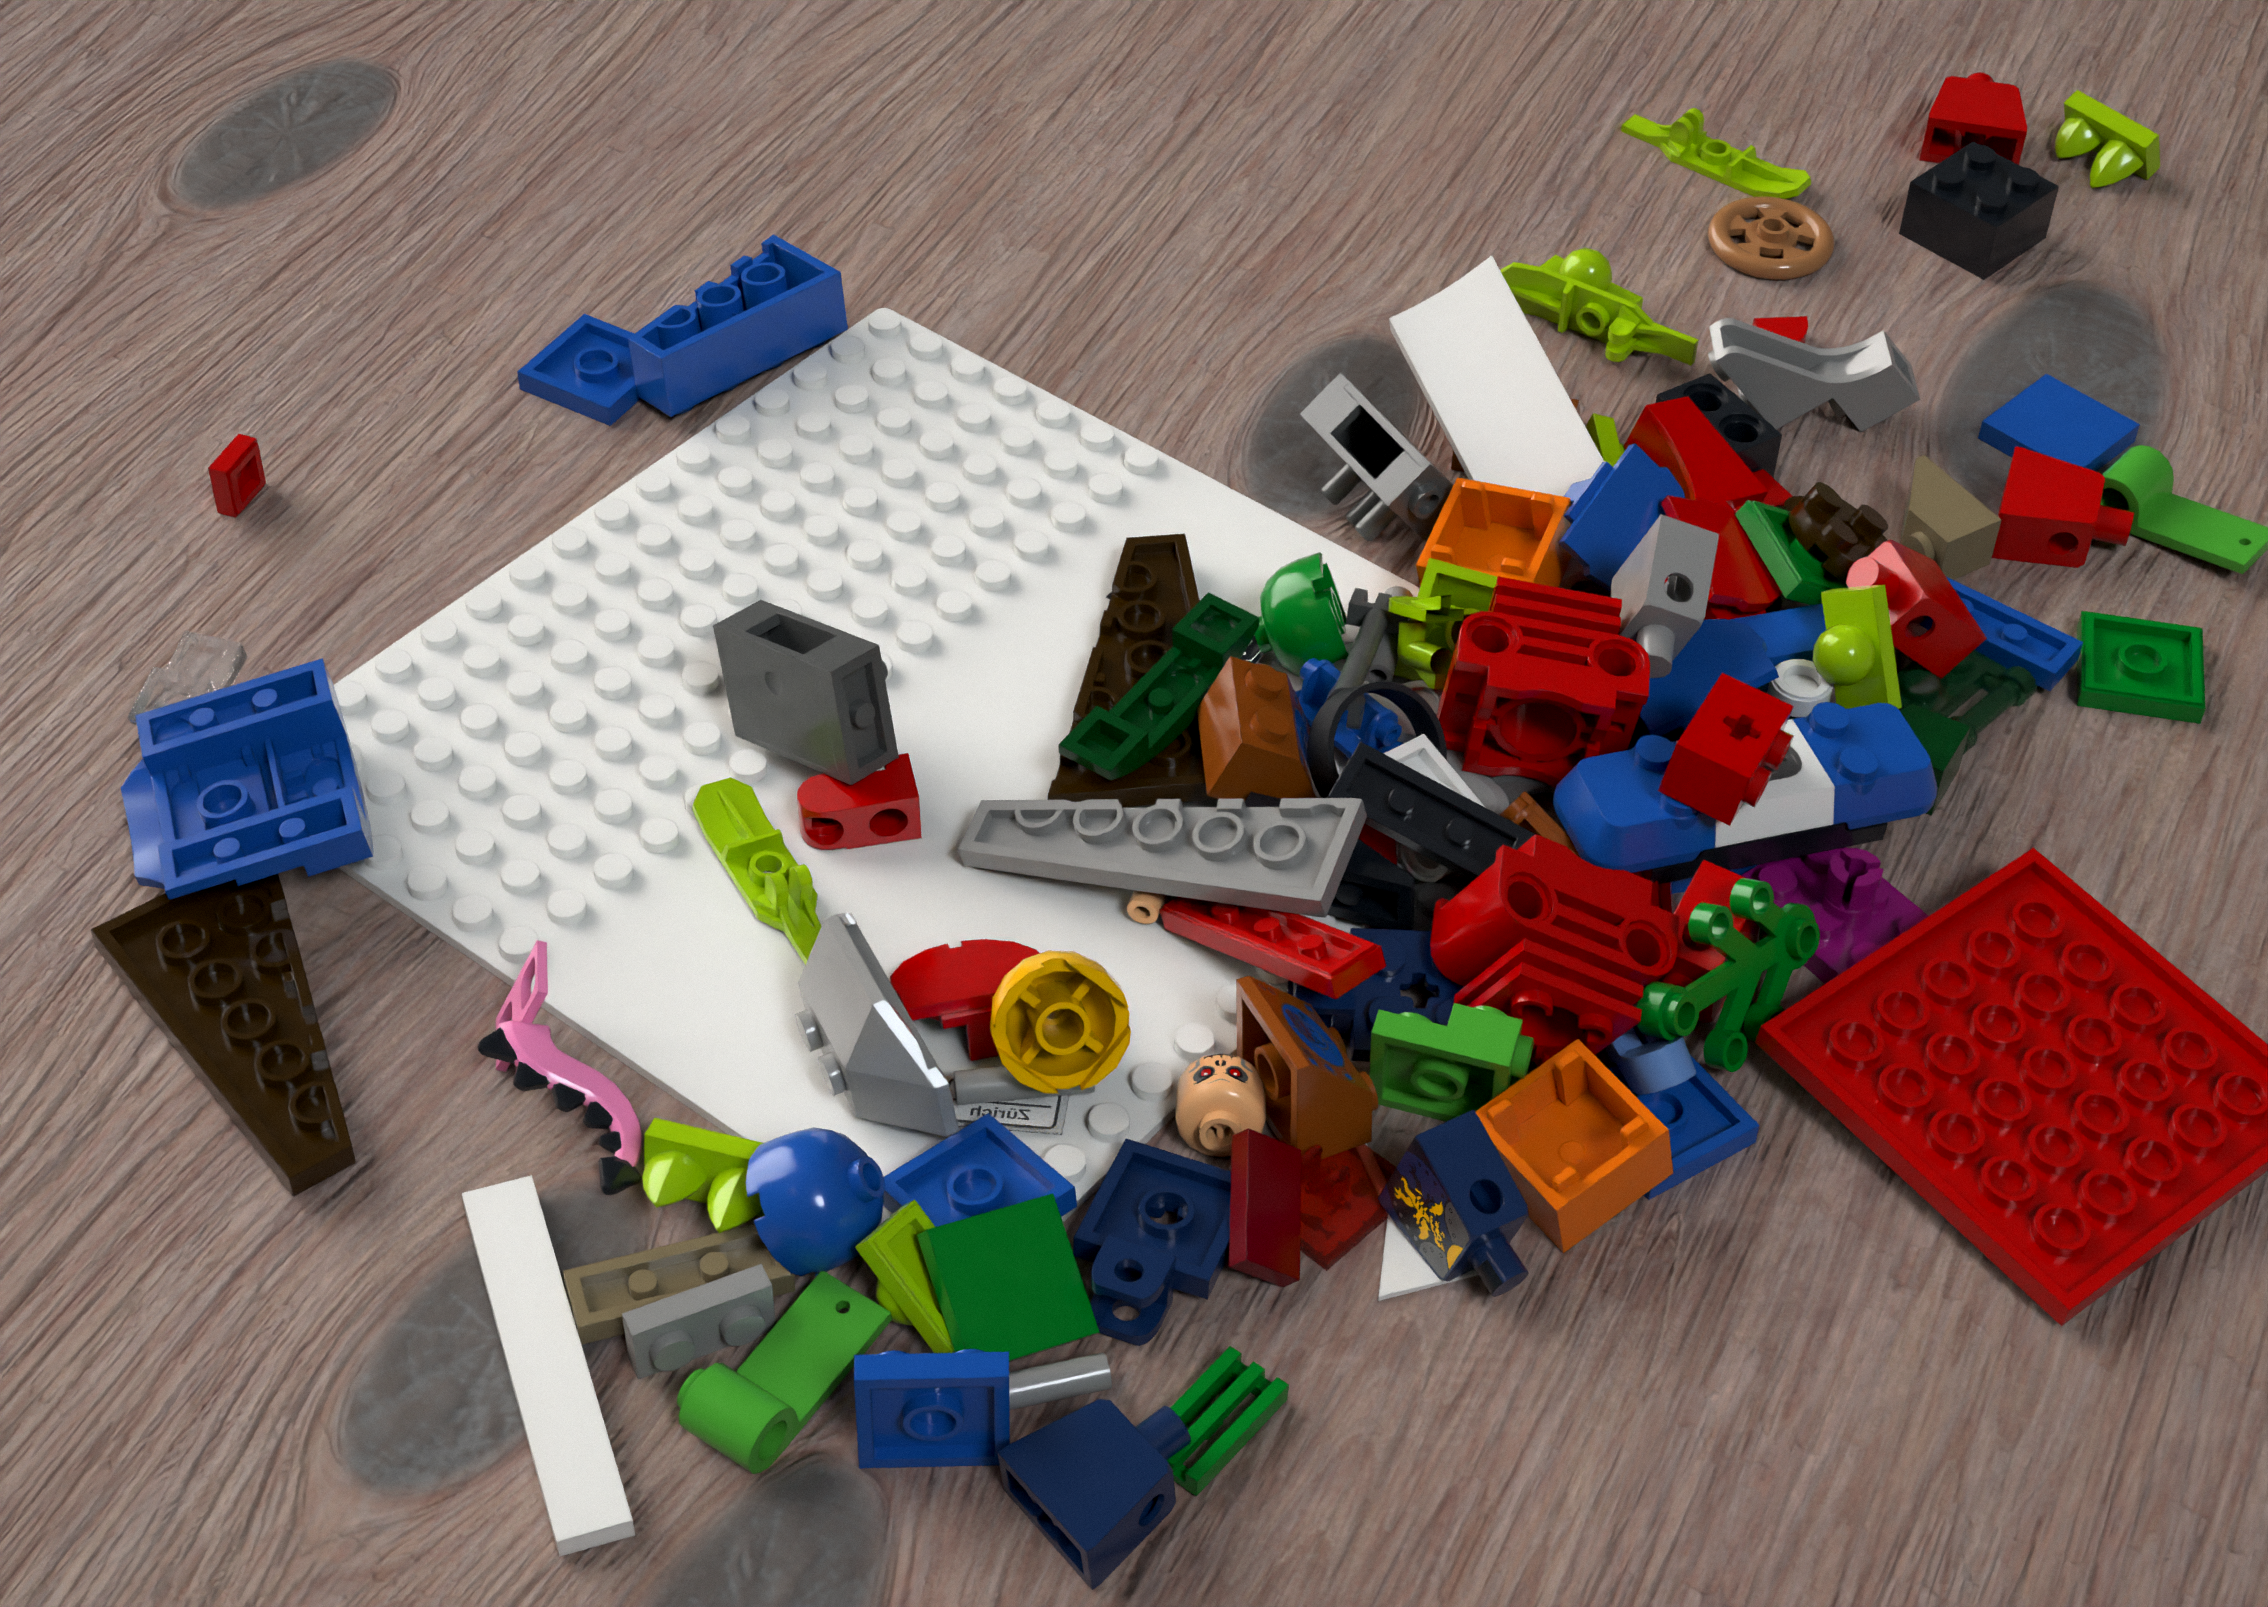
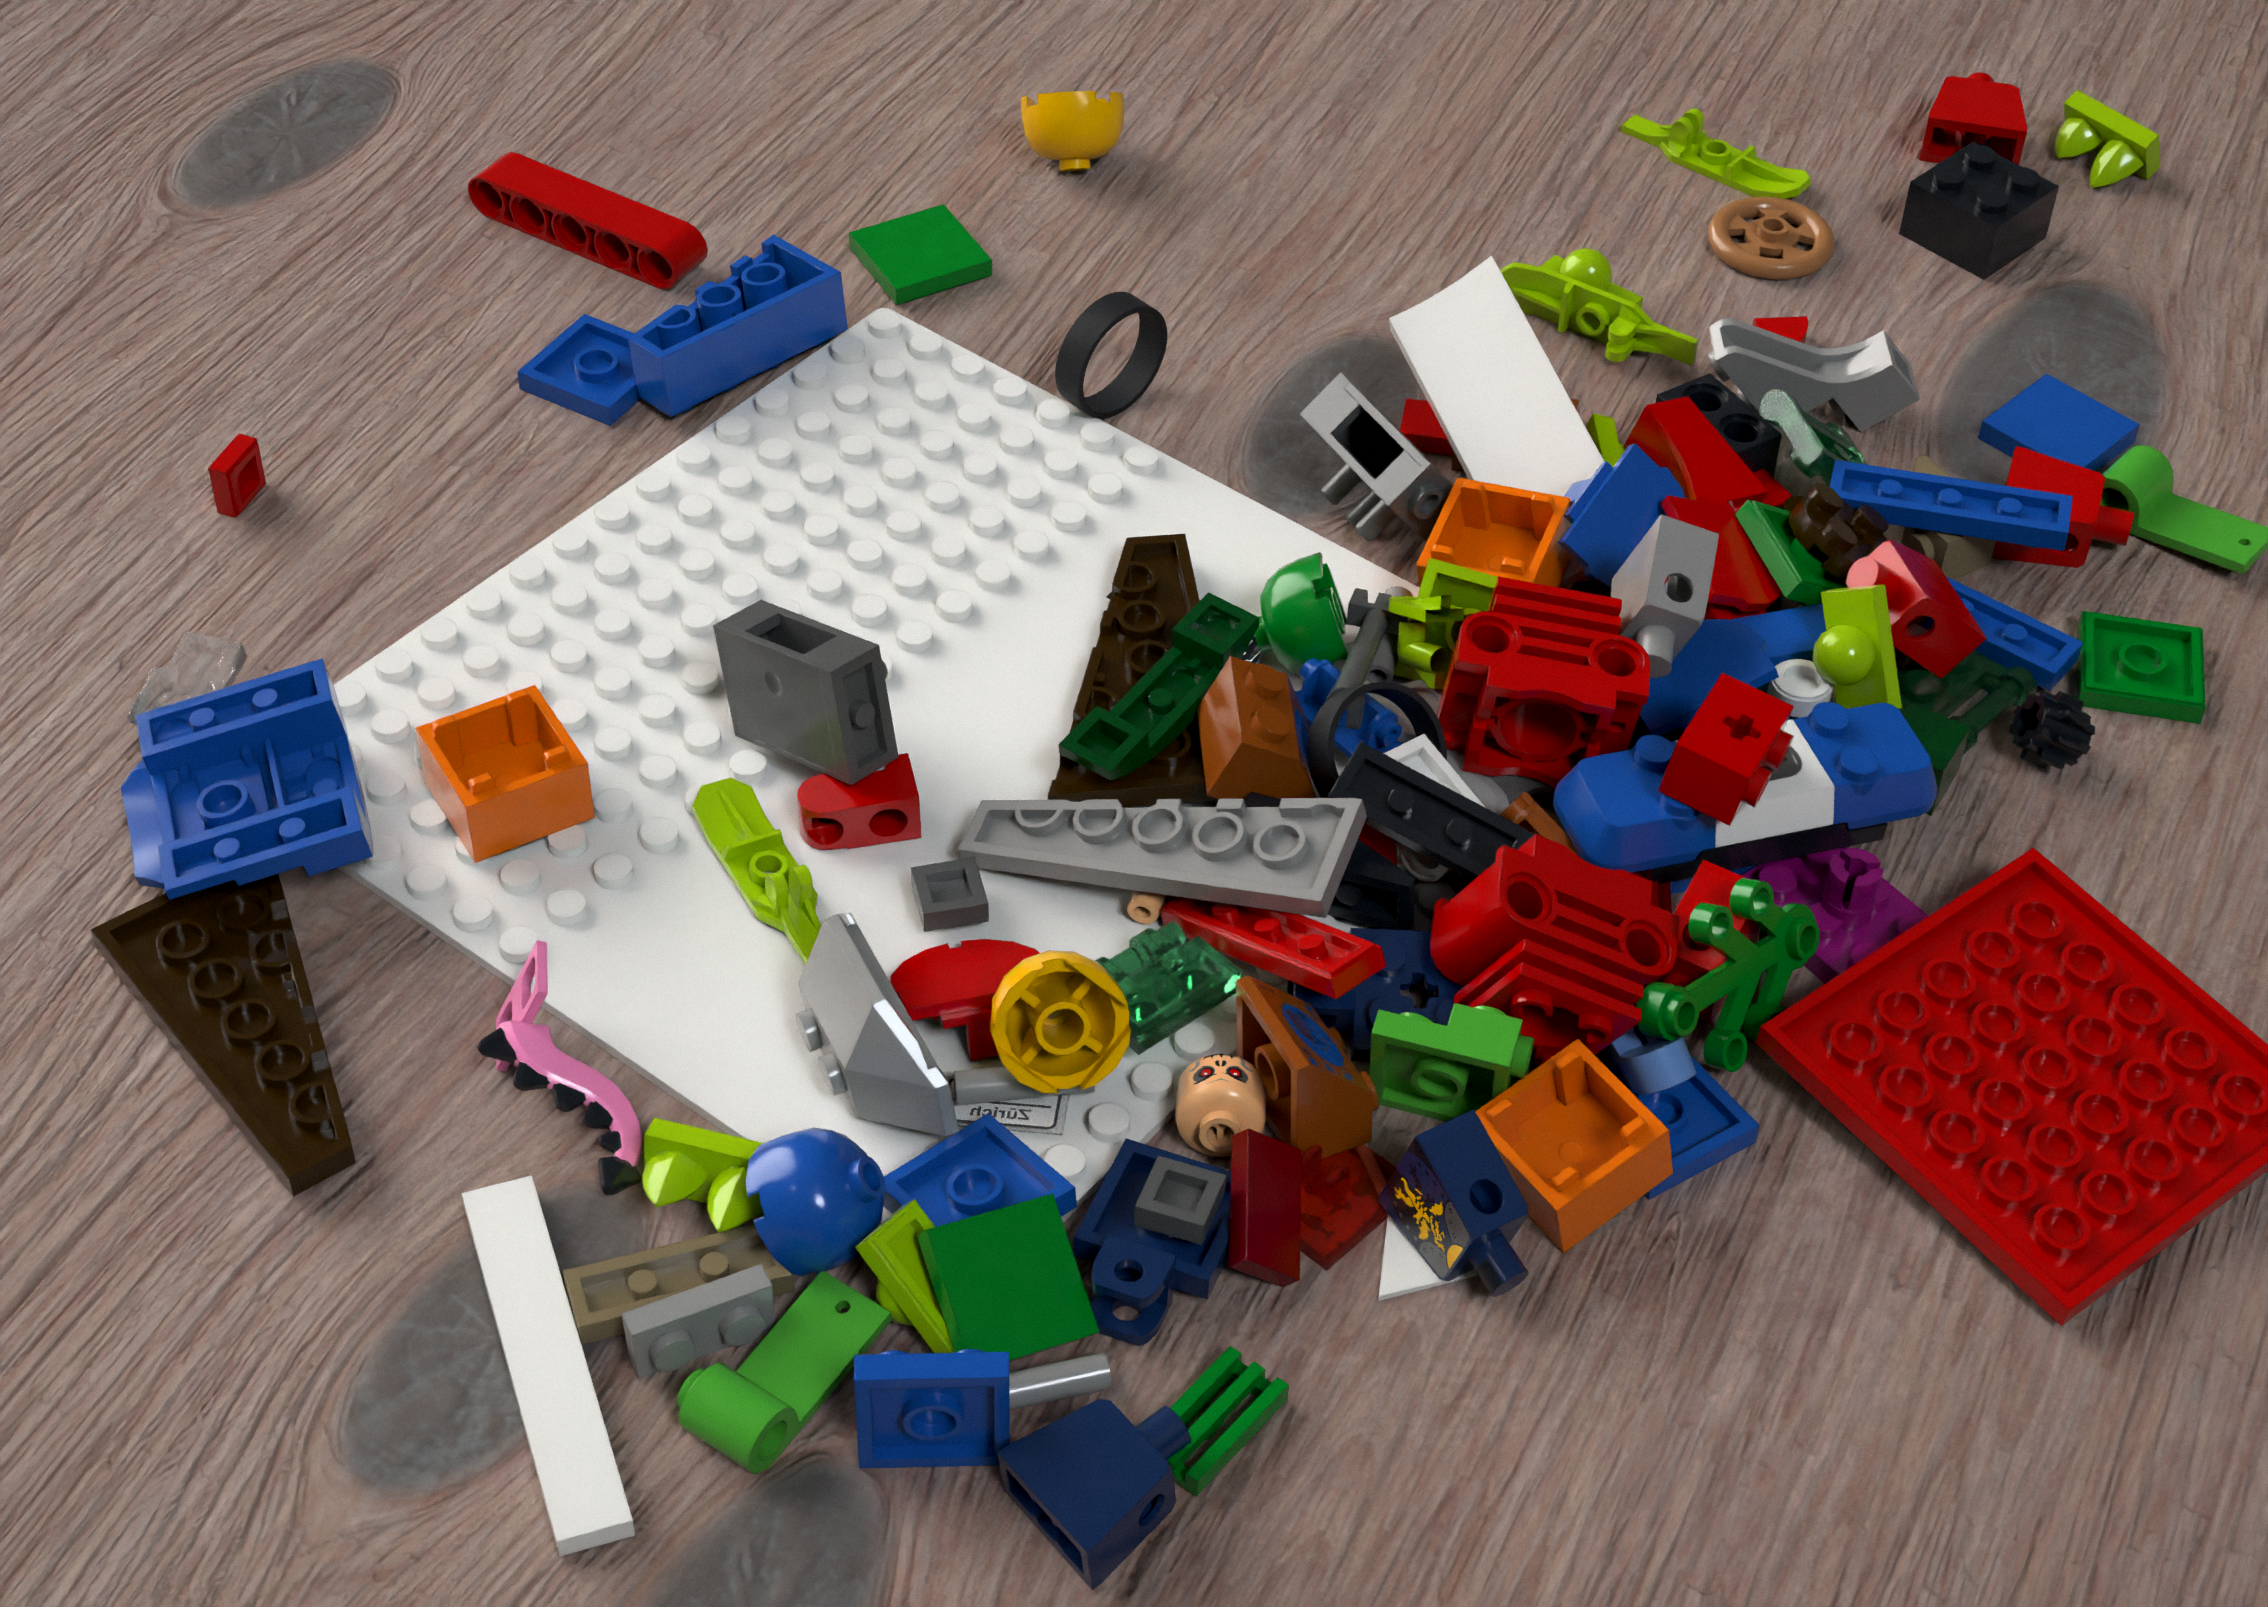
none -> orange container [415,685,595,863]
none -> red beam [468,152,708,290]
none -> green tile [849,204,992,305]
none -> dark grey plate [911,857,989,932]
none -> yellow cylinder [1021,91,1124,171]
none -> black tyre [1055,292,1167,419]
none -> clear green plate [1094,922,1242,1055]
none -> dark grey plate [1134,1155,1226,1245]
none -> red tile [1400,398,1453,456]
none -> clear green plate [1759,388,1868,487]
none -> blue plate [1830,460,2073,551]
none -> black gear [2009,690,2095,769]

